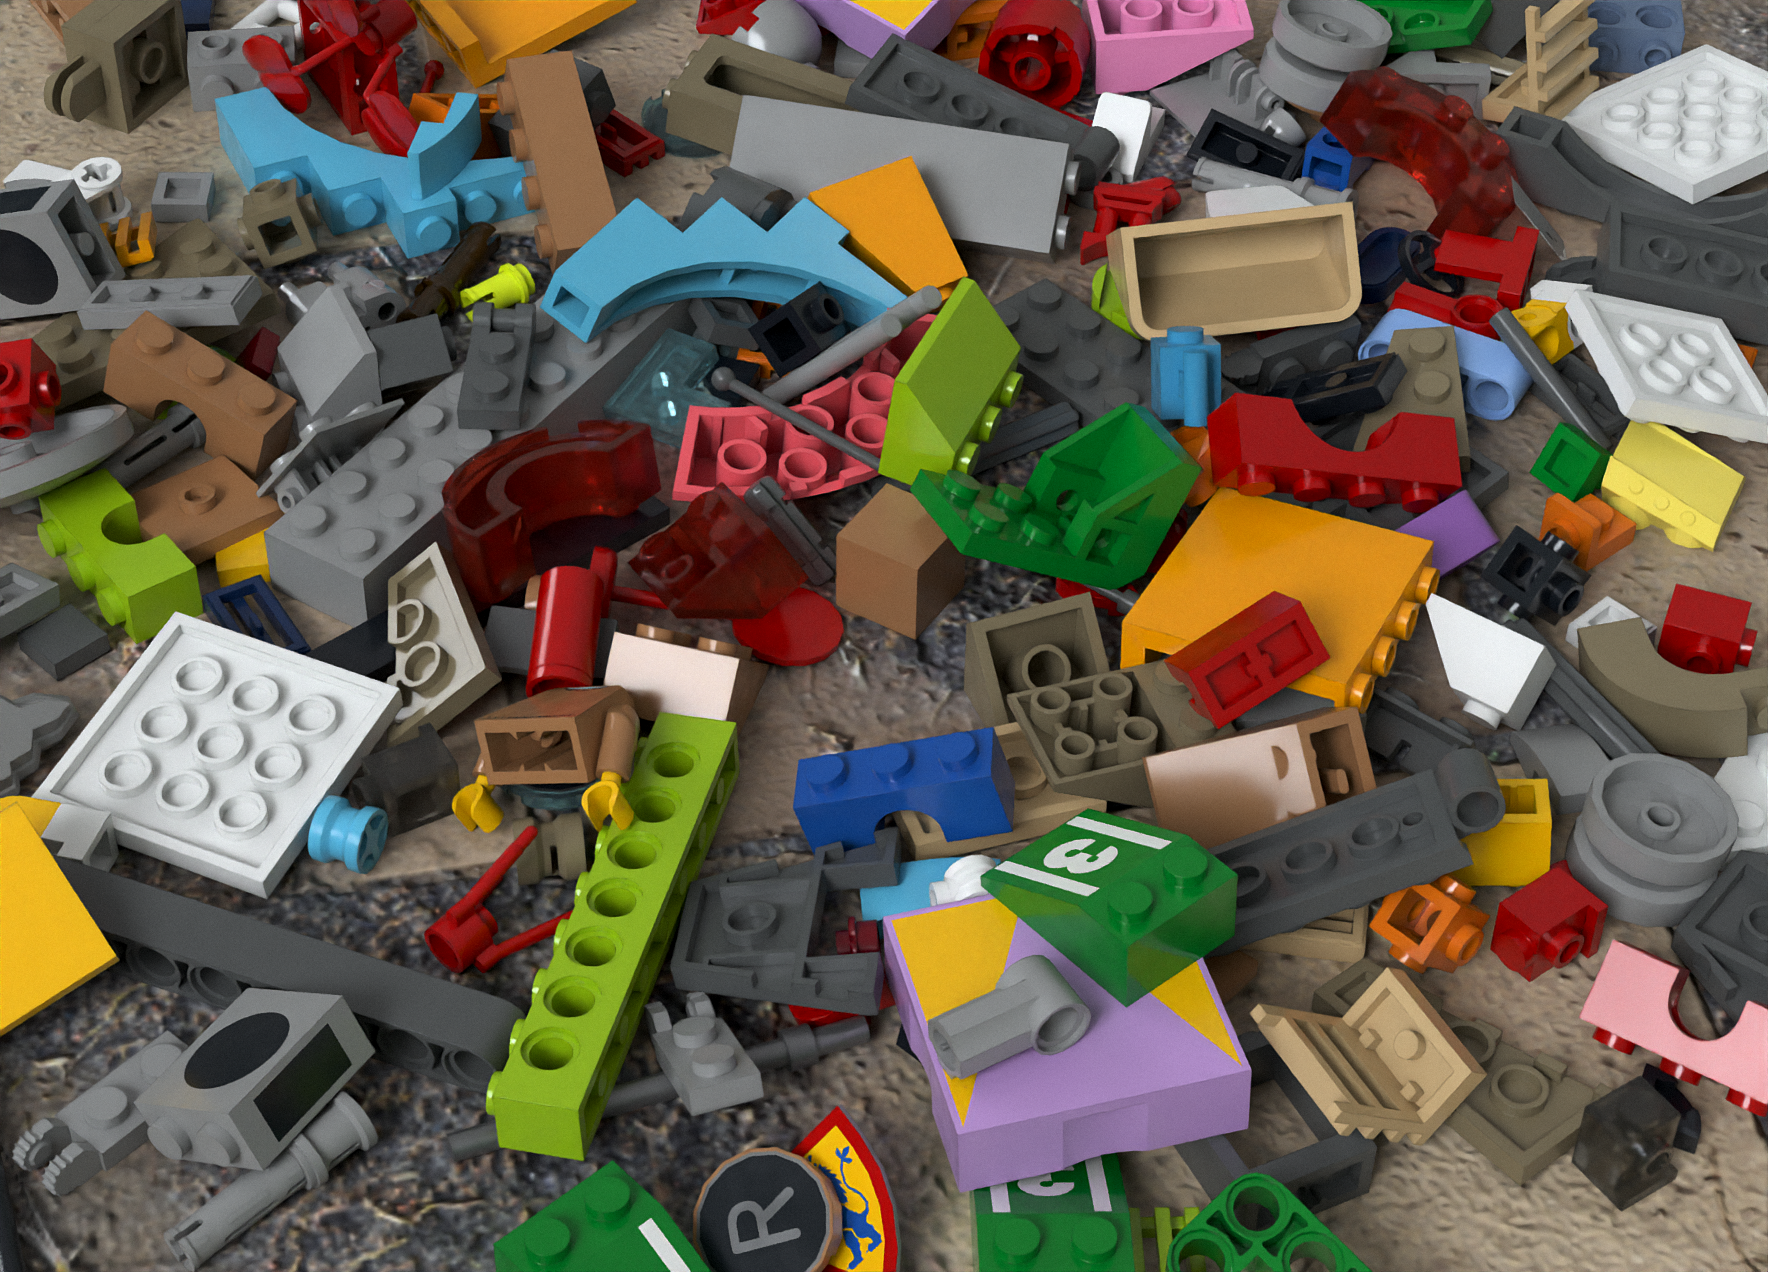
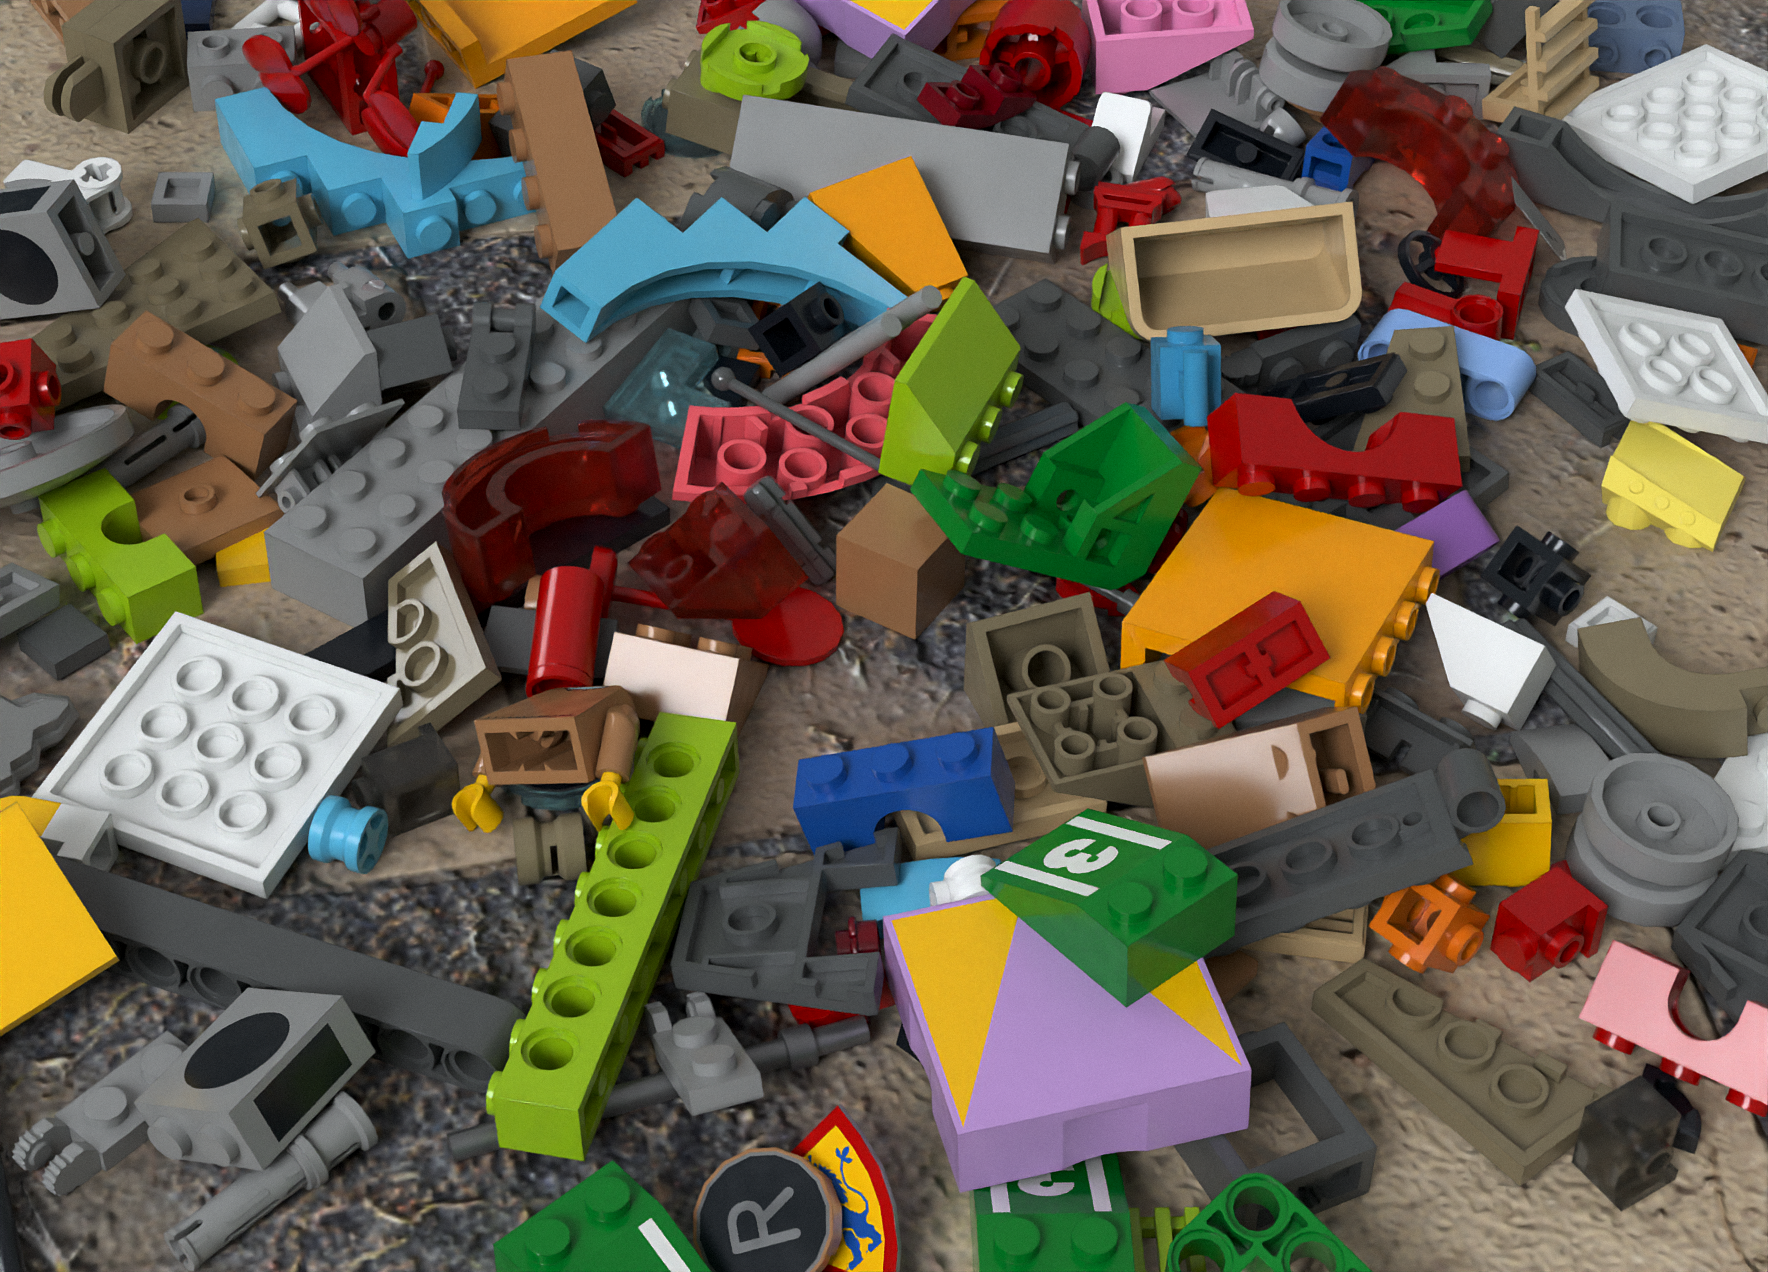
light grey tile [77,275,263,330] -> none
light orange tile [99,211,157,268] -> none
dark blue tile [202,575,312,655] -> none
dark red tile [234,326,281,381] -> none
dark brown pin [395,221,502,323] -> none
red plant [424,825,573,974] -> none
neon yellow pin [459,263,535,322] -> none
light grey piece [928,955,1091,1080] -> none
tan plate [1249,967,1488,1146] -> none
dark blue tile [1357,227,1421,304] -> none
dark grey bar [1489,308,1614,451] -> none
yellow leg [1511,280,1593,365] -> none
green tile [1529,422,1613,503] -> none
orange bracket [1539,493,1637,572] -> none
red brick [1657,583,1758,674] -> none
none -> lime plate [700,21,809,101]
none -> dark red slope [916,63,1037,130]

